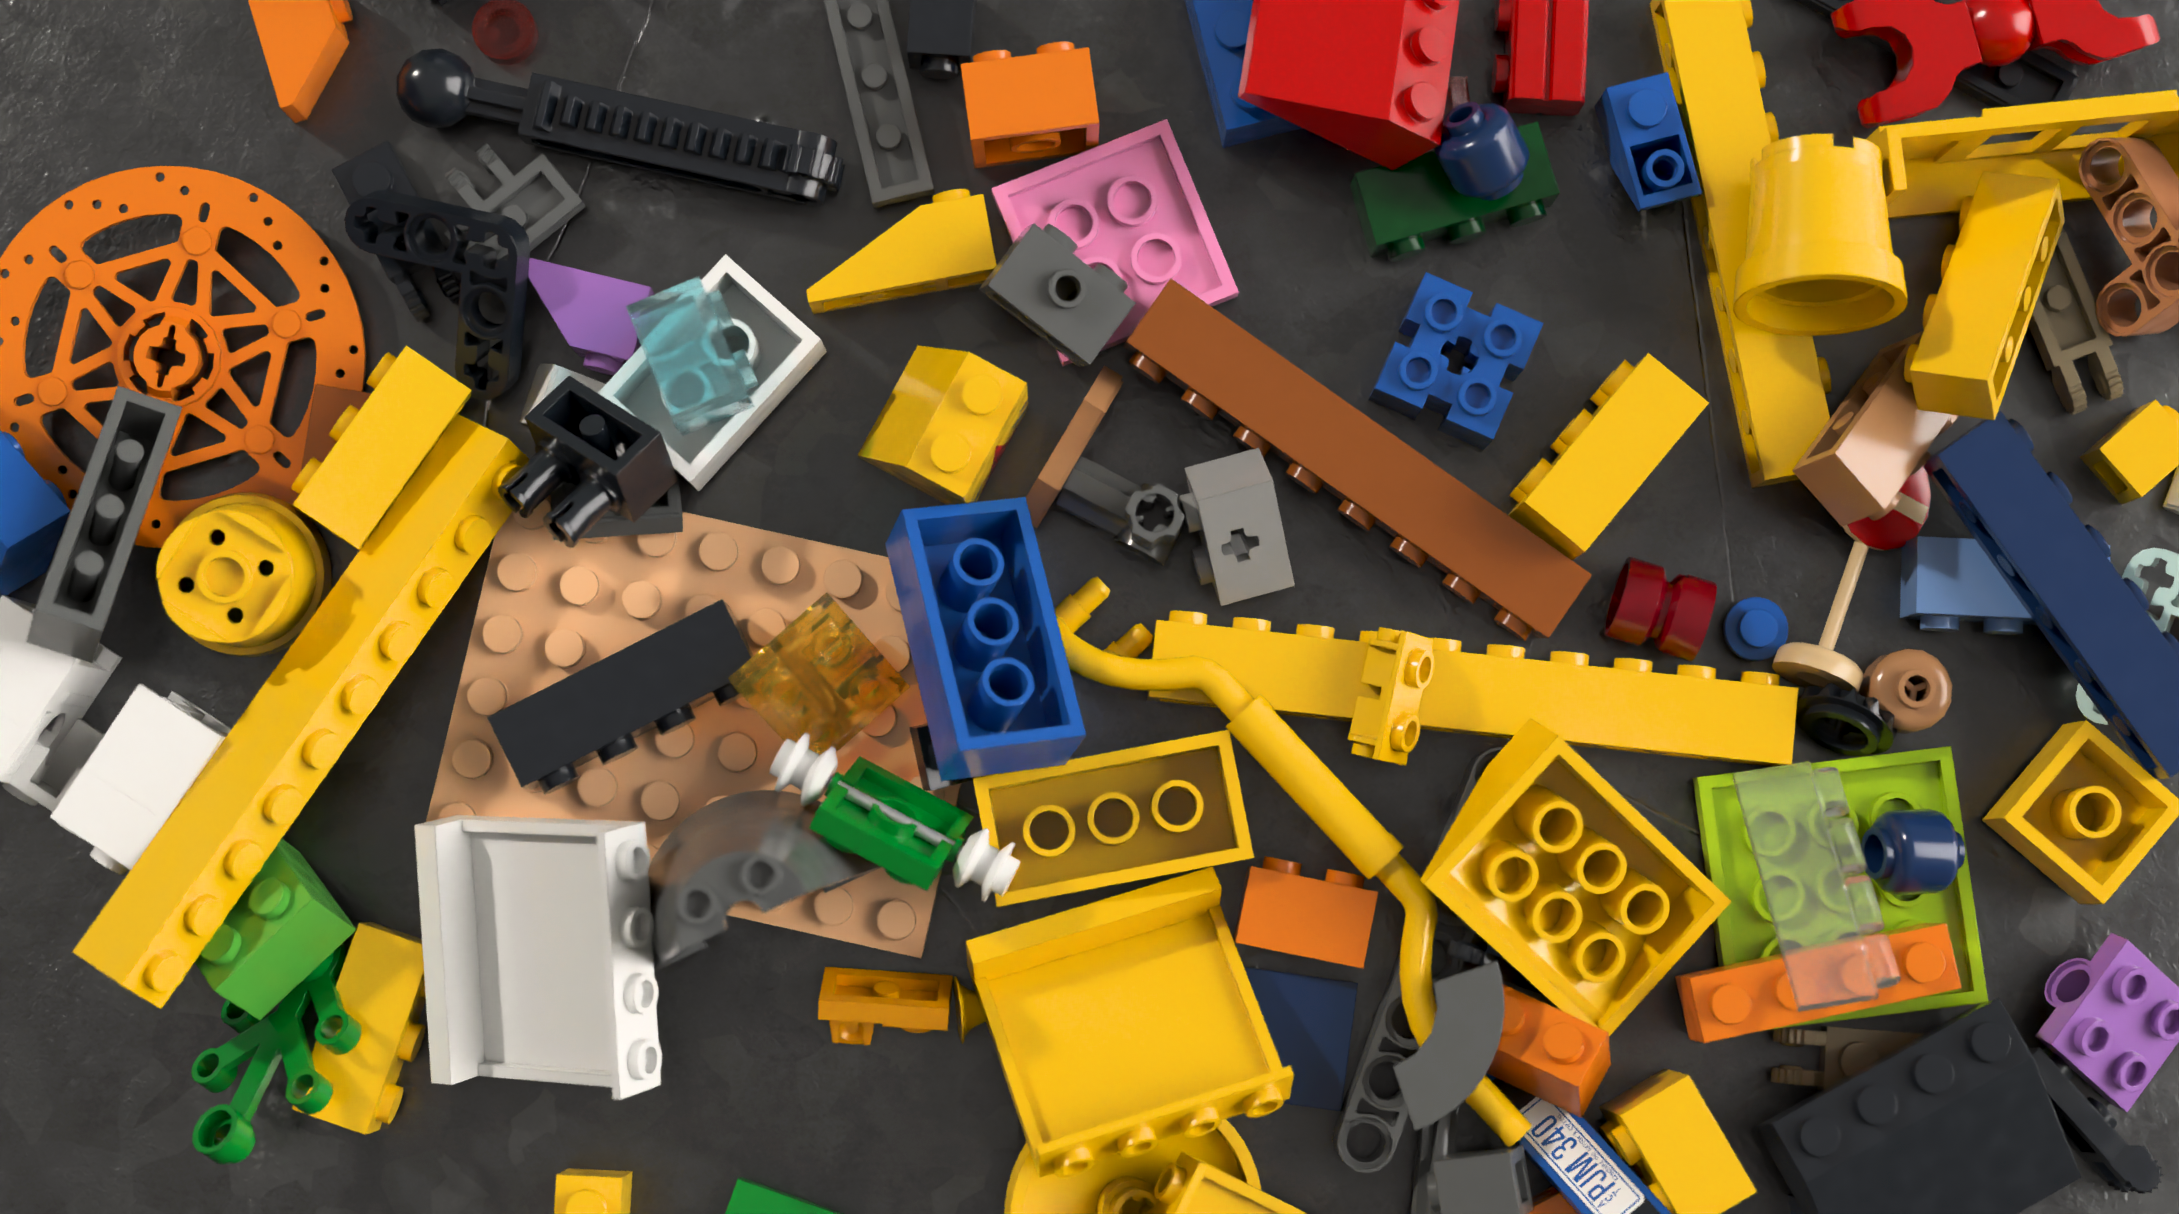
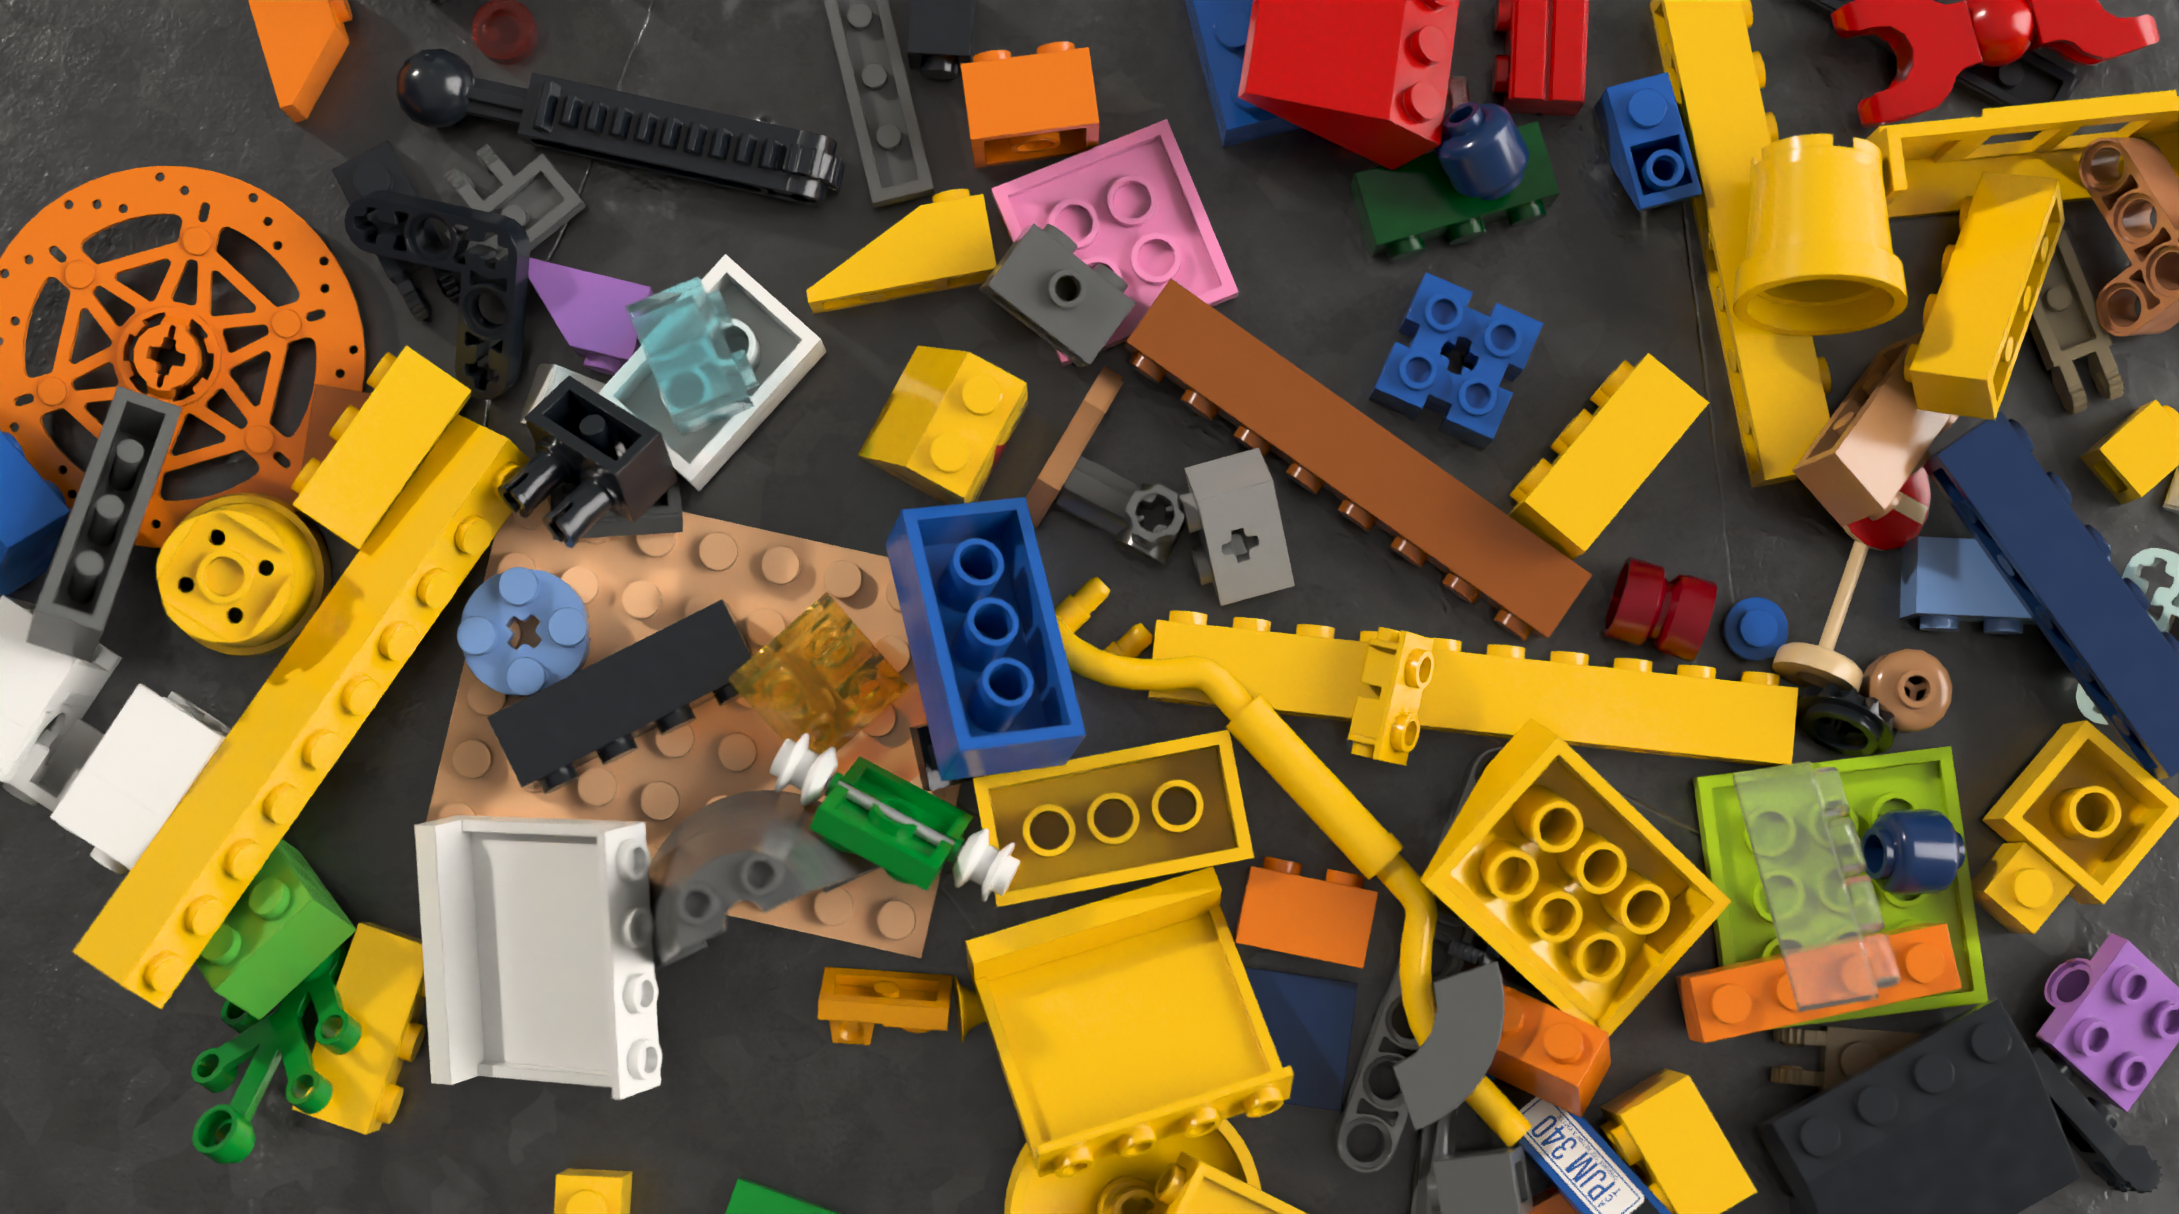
none -> medium blue plate [457,567,591,697]
none -> yellow brick [1971,842,2075,934]

